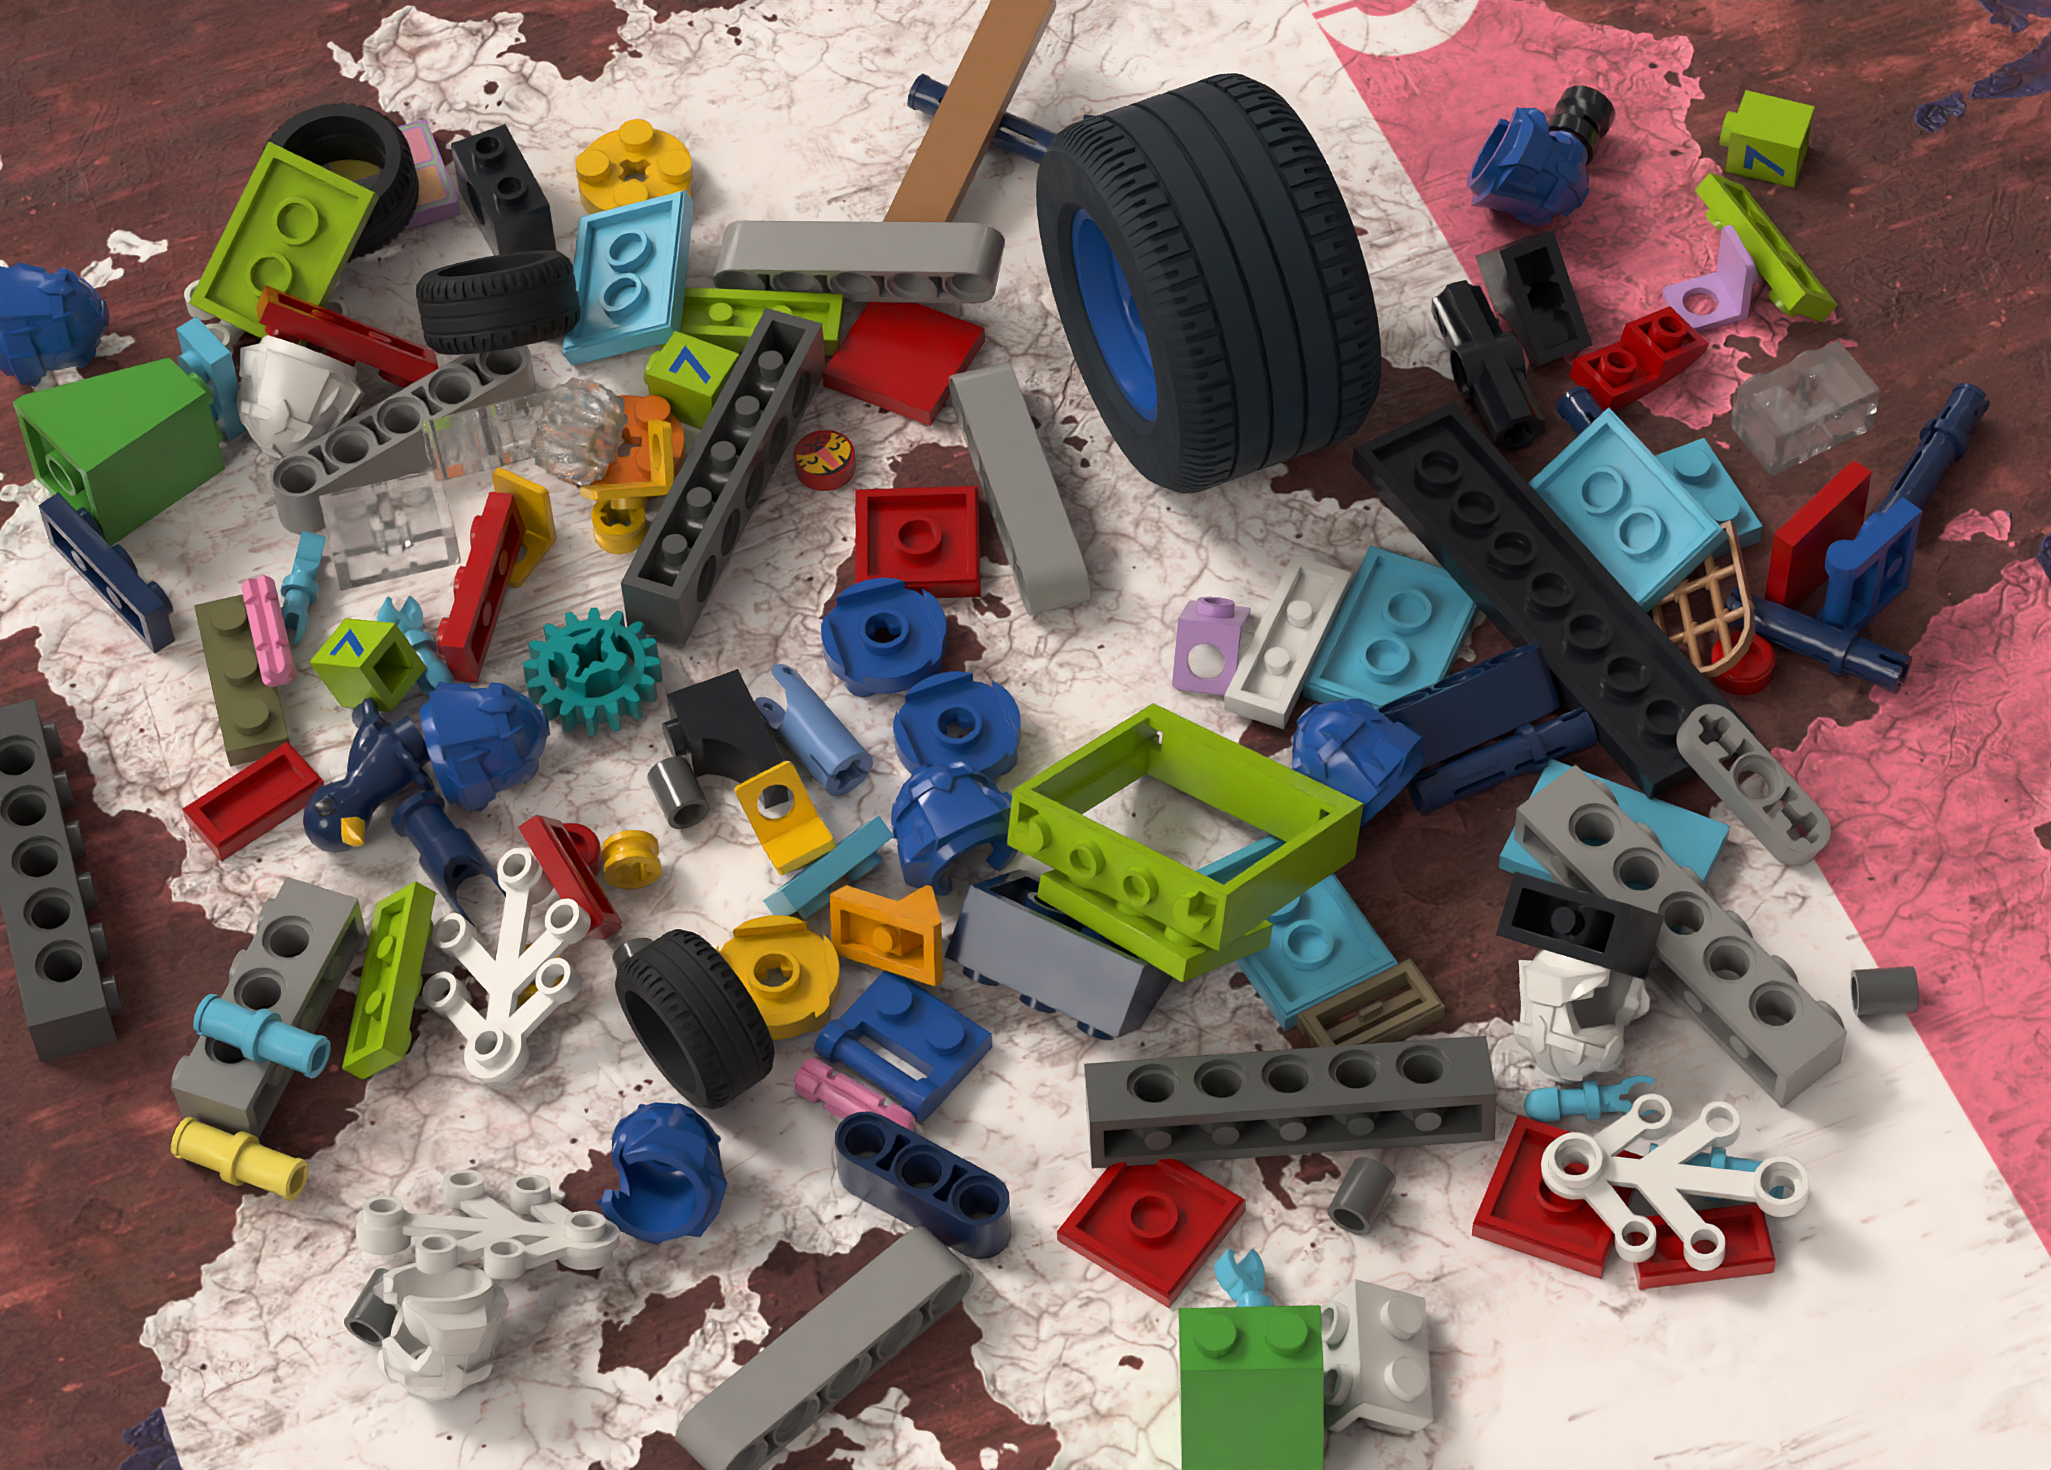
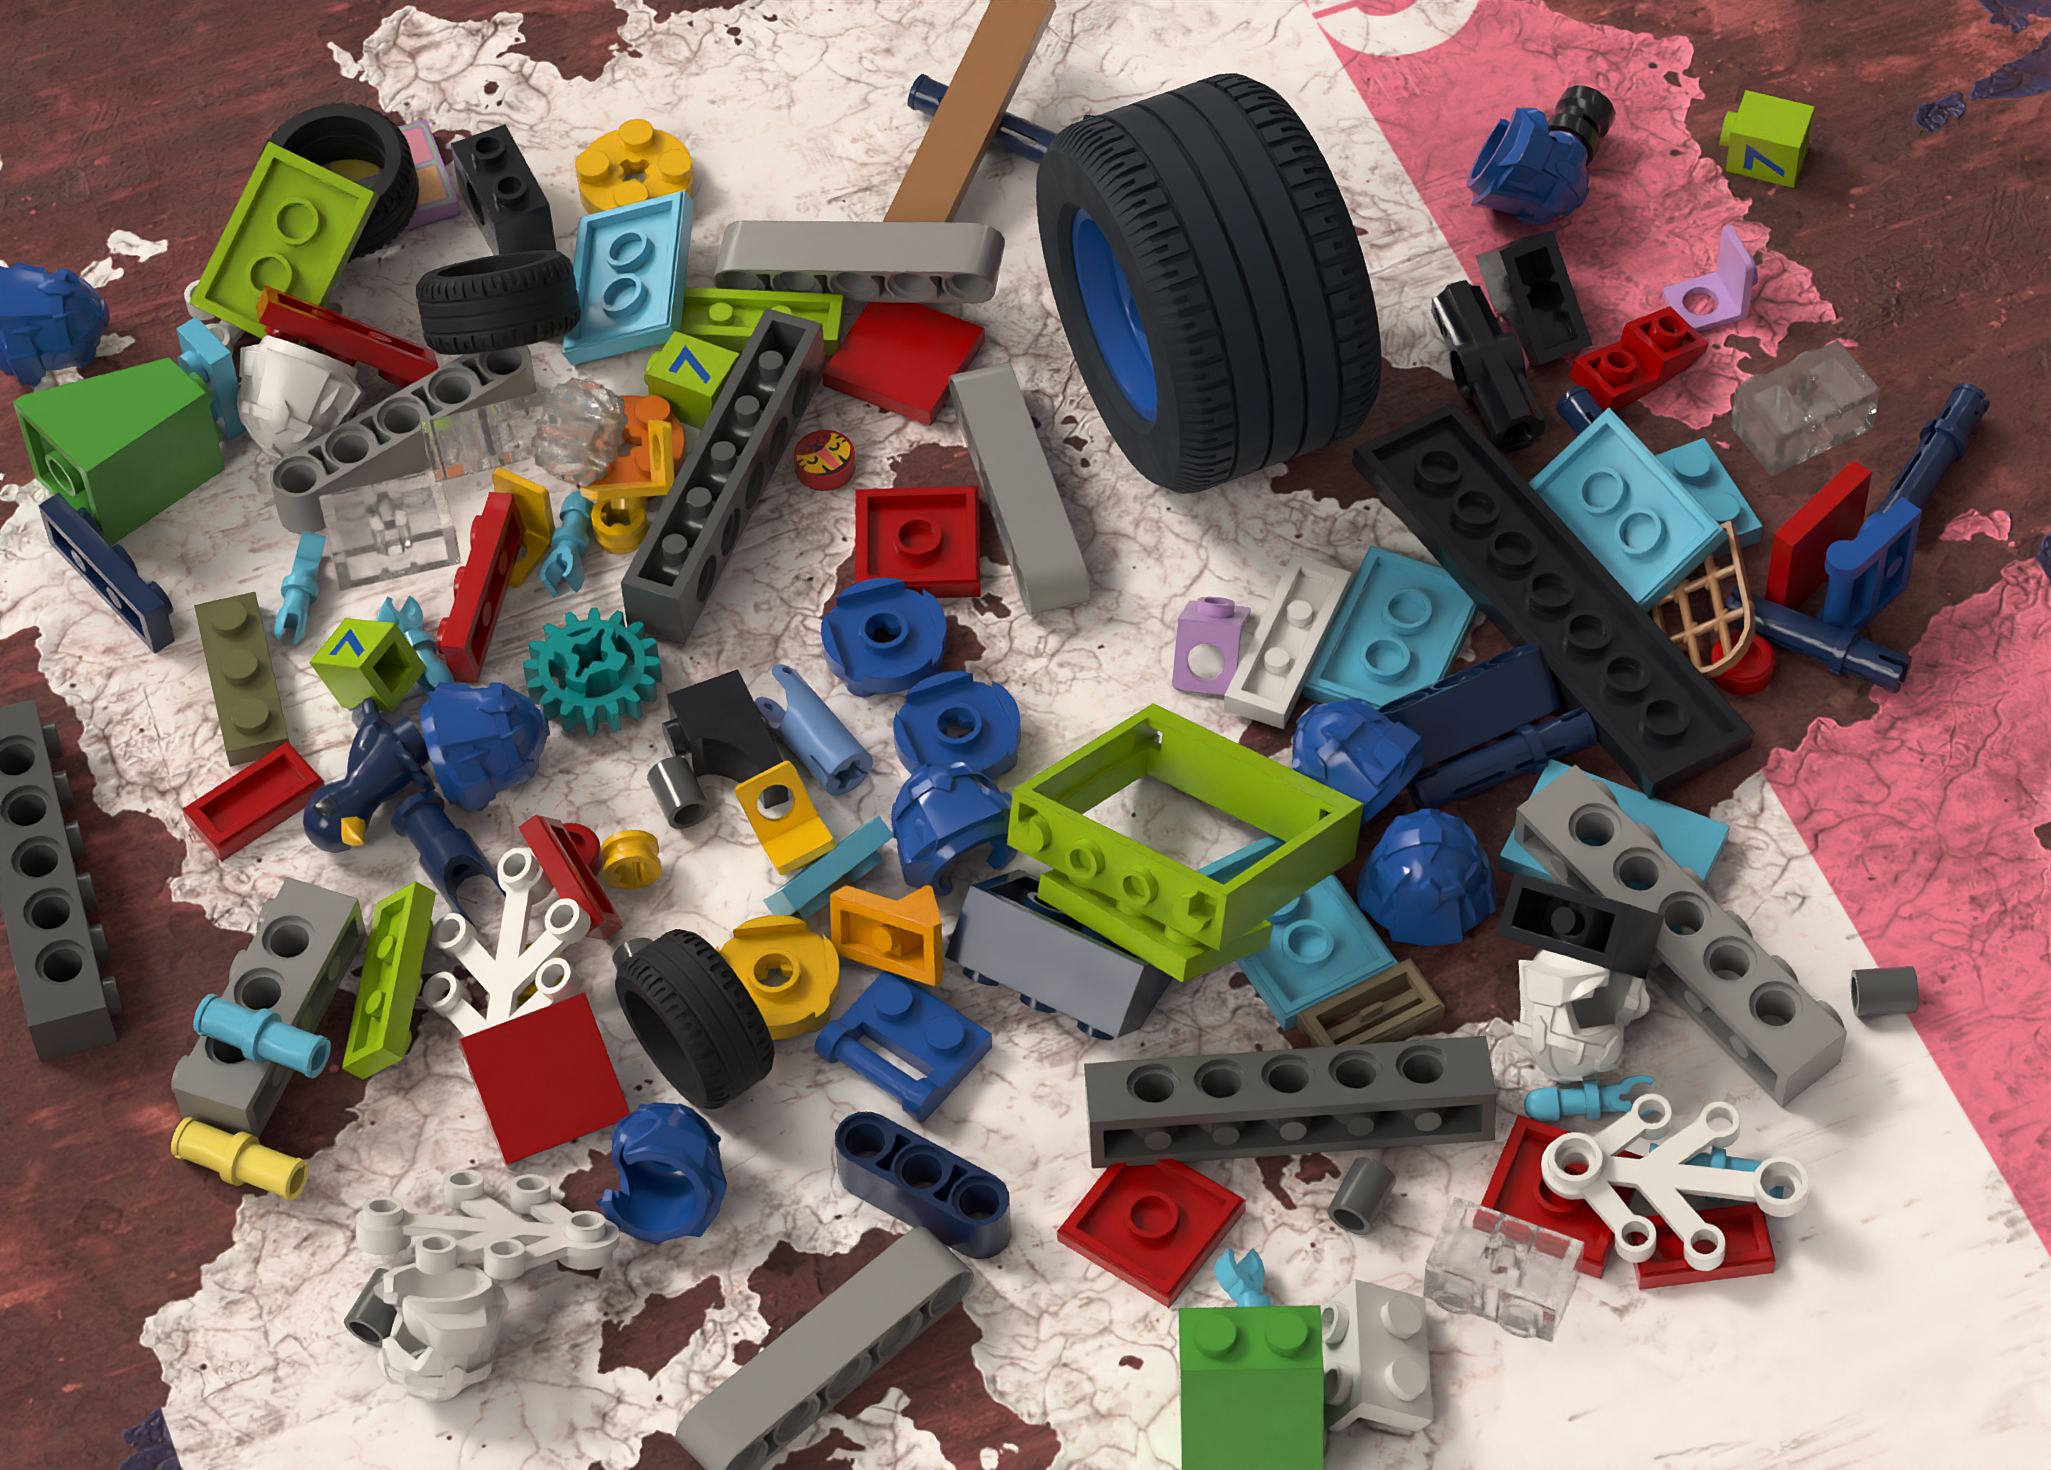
bright pink axle [241,575,296,688] -> none
bright pink axle [793,1058,915,1131] -> none
light grey beam [1677,704,1831,866] -> none
lime plate [1695,173,1838,322] -> none
none -> red tile [458,992,631,1166]
none -> medium azure piece [540,491,595,597]
none -> blue helmet [1357,808,1498,946]
none -> clear brick [1423,1196,1584,1343]

